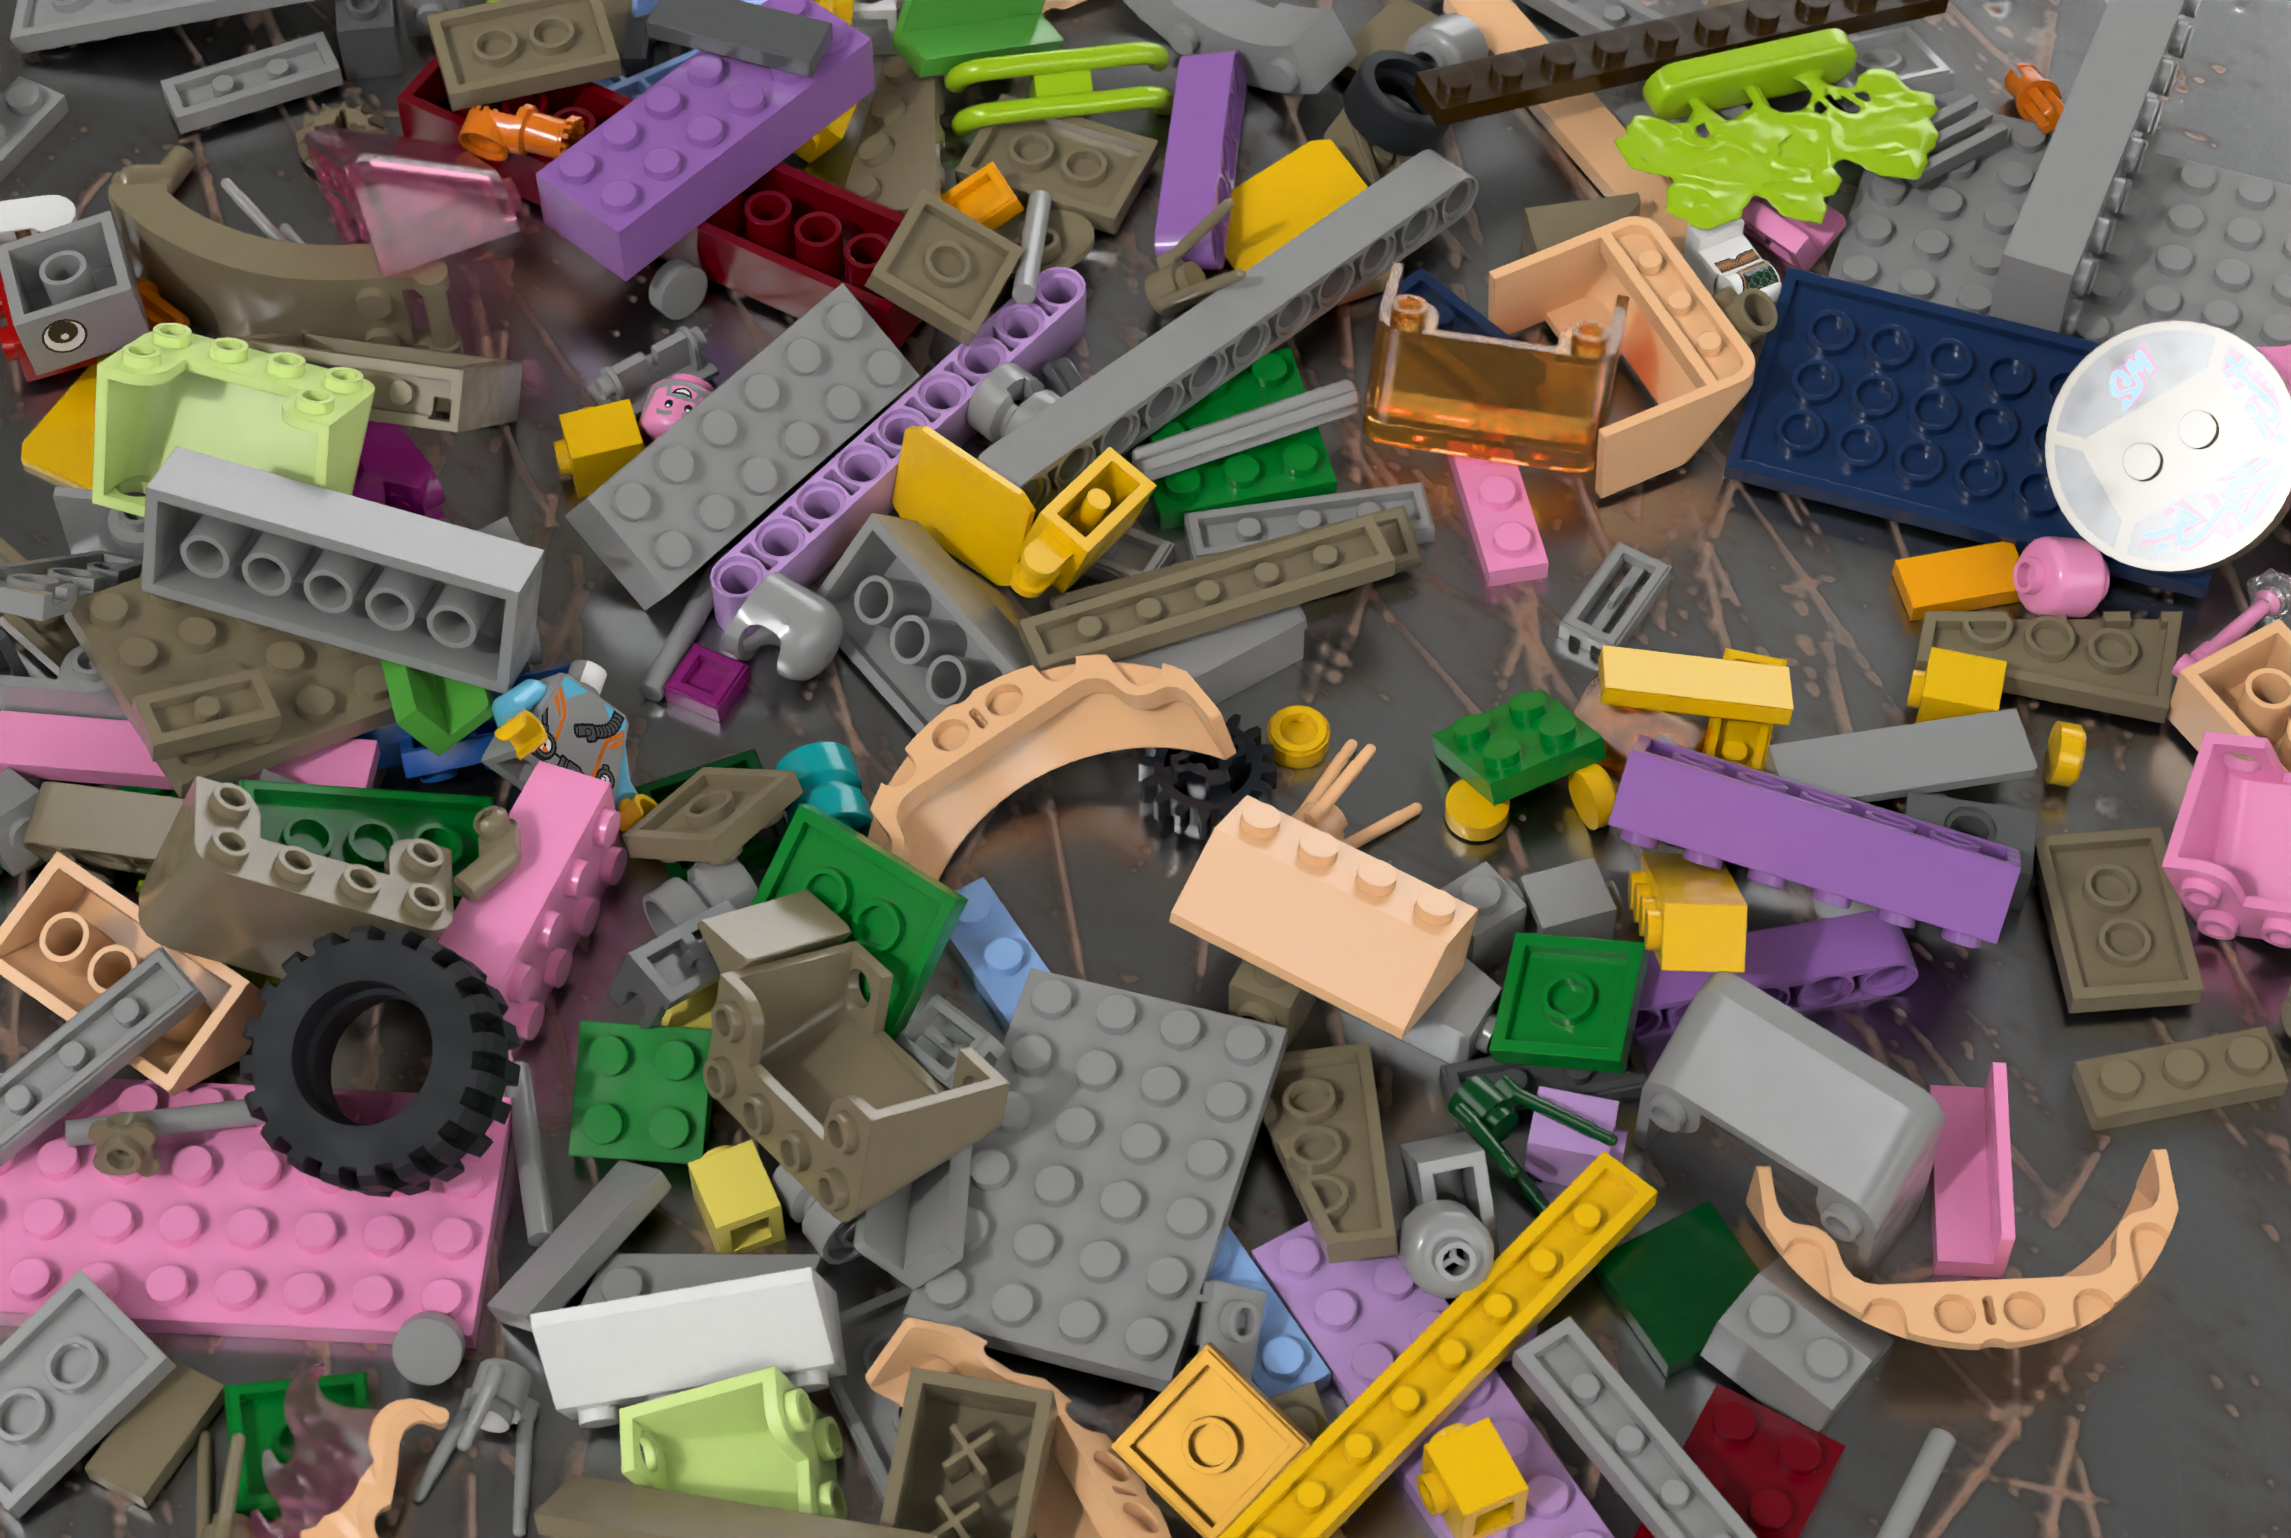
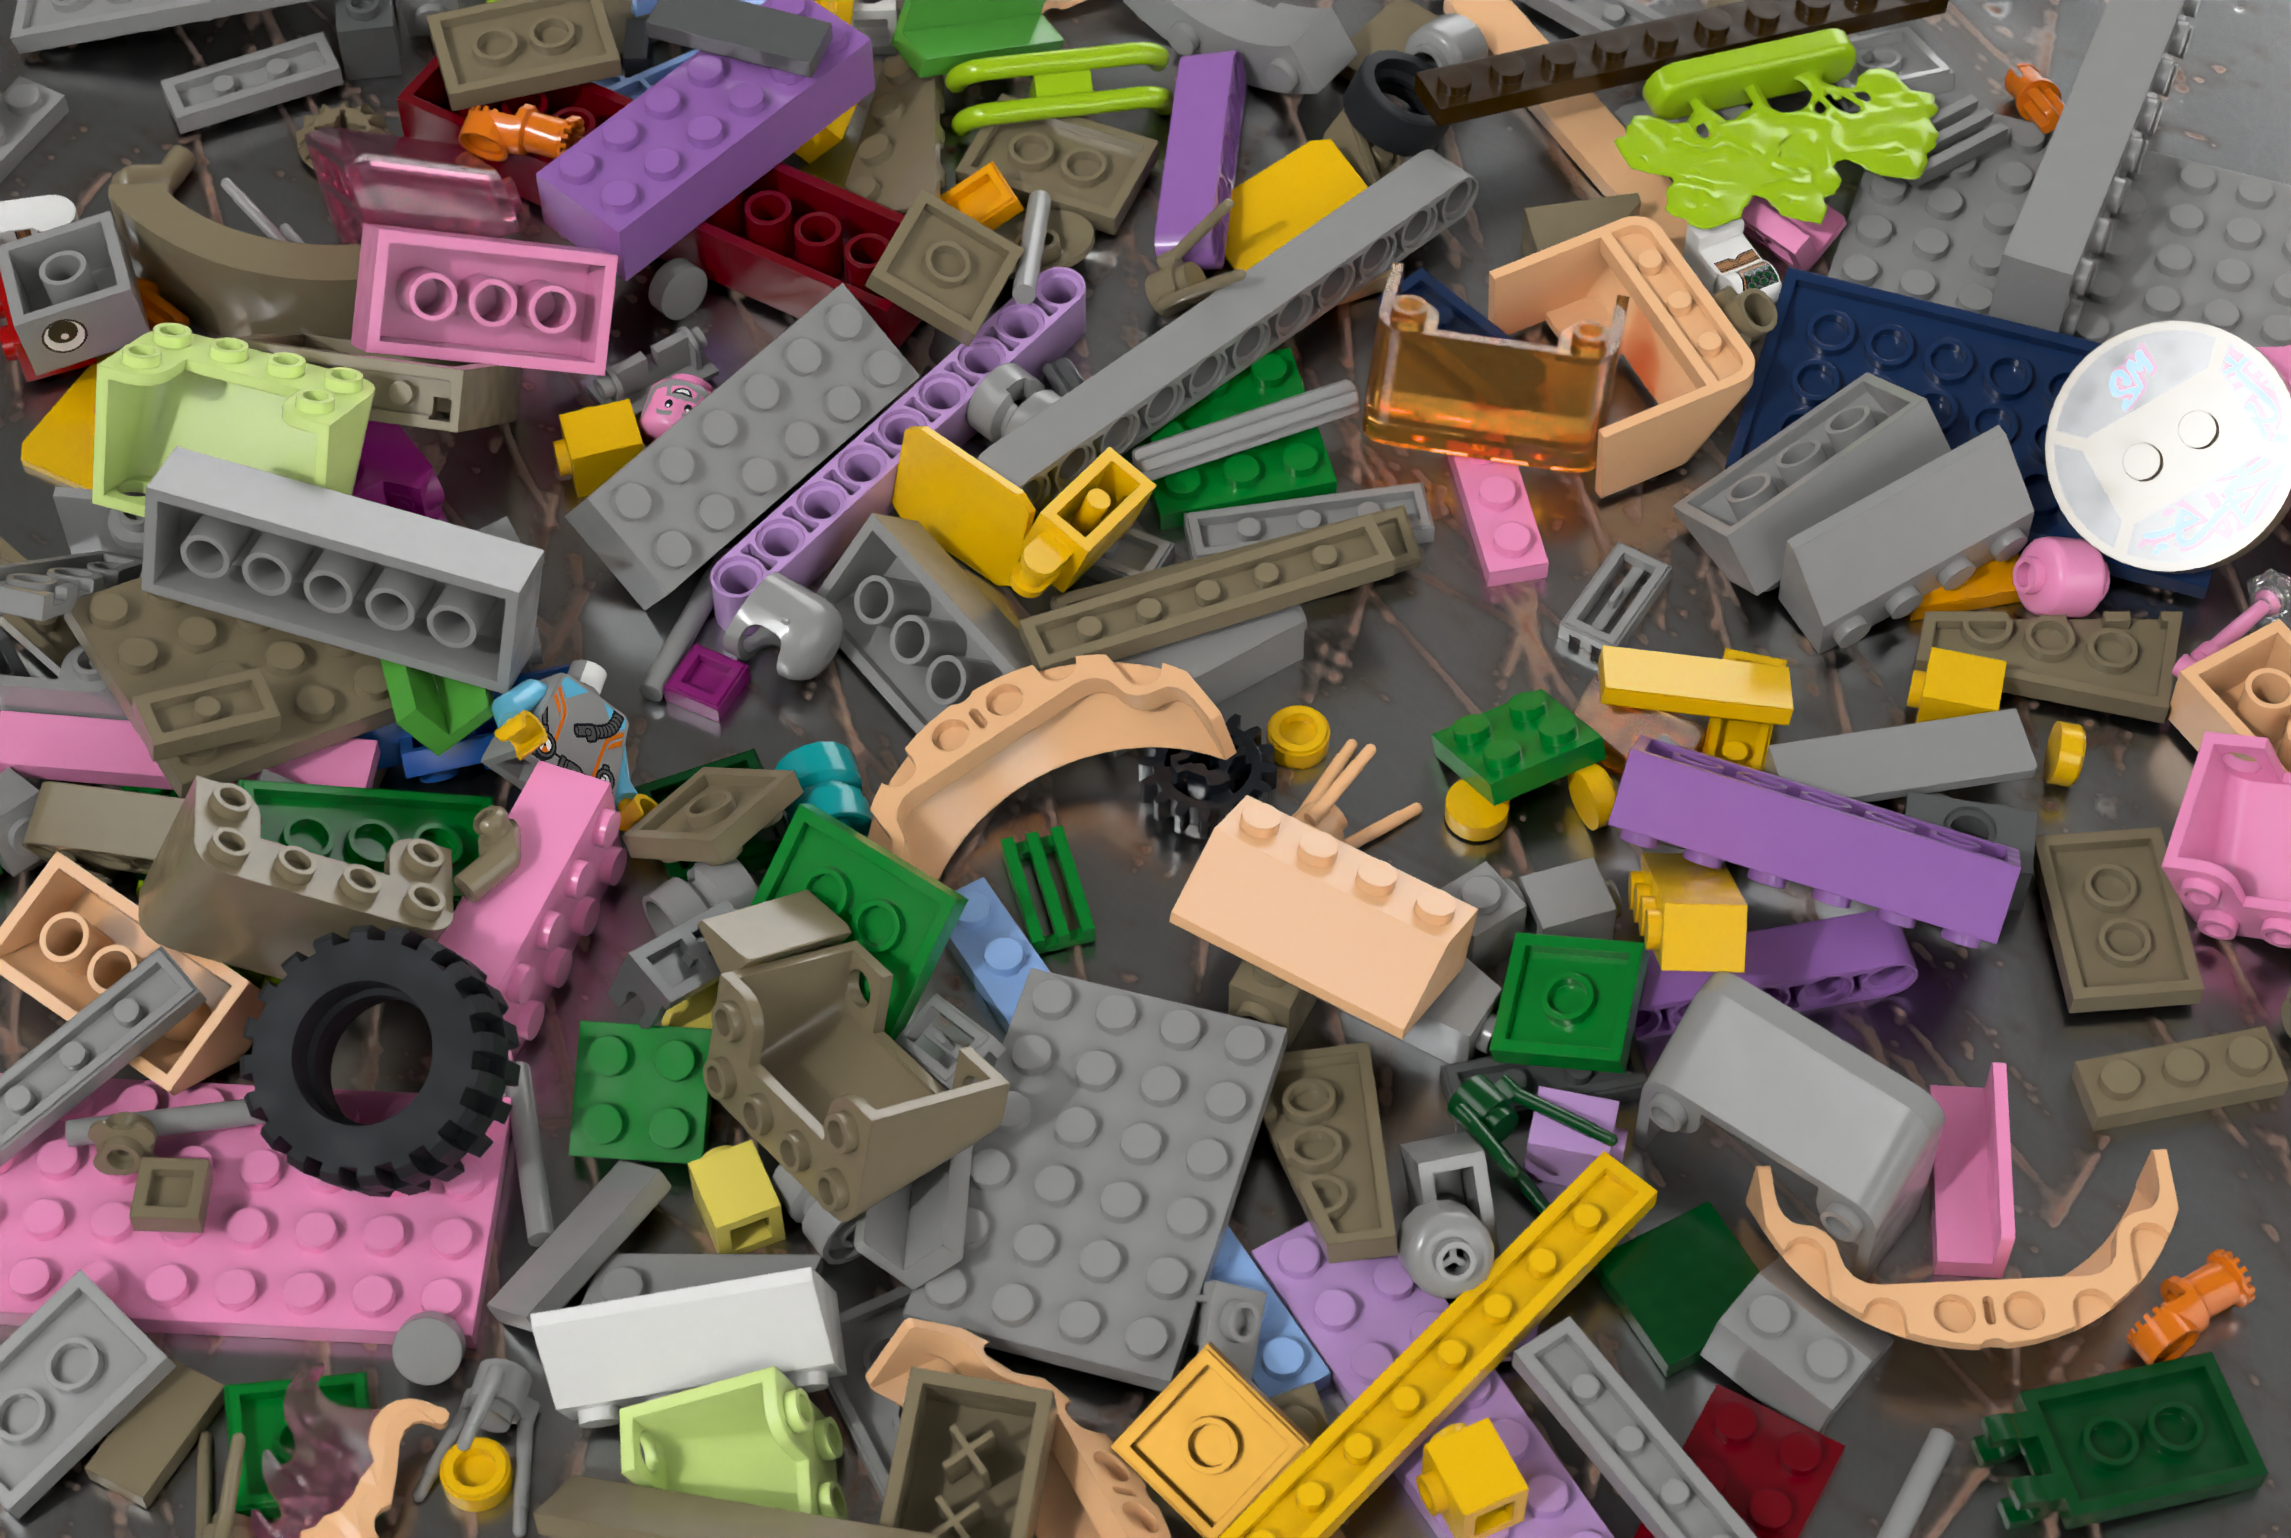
none -> dark tan plate [129,1157,214,1233]
none -> bright pink brick [351,223,618,376]
none -> yellow tile [440,1437,514,1512]
none -> green tile [1000,825,1096,954]
none -> light grey slope [1672,372,1951,596]
none -> light grey slope [1778,425,2034,655]
none -> dark green tile [1970,1351,2269,1531]
none -> orange connector [2126,1248,2256,1365]

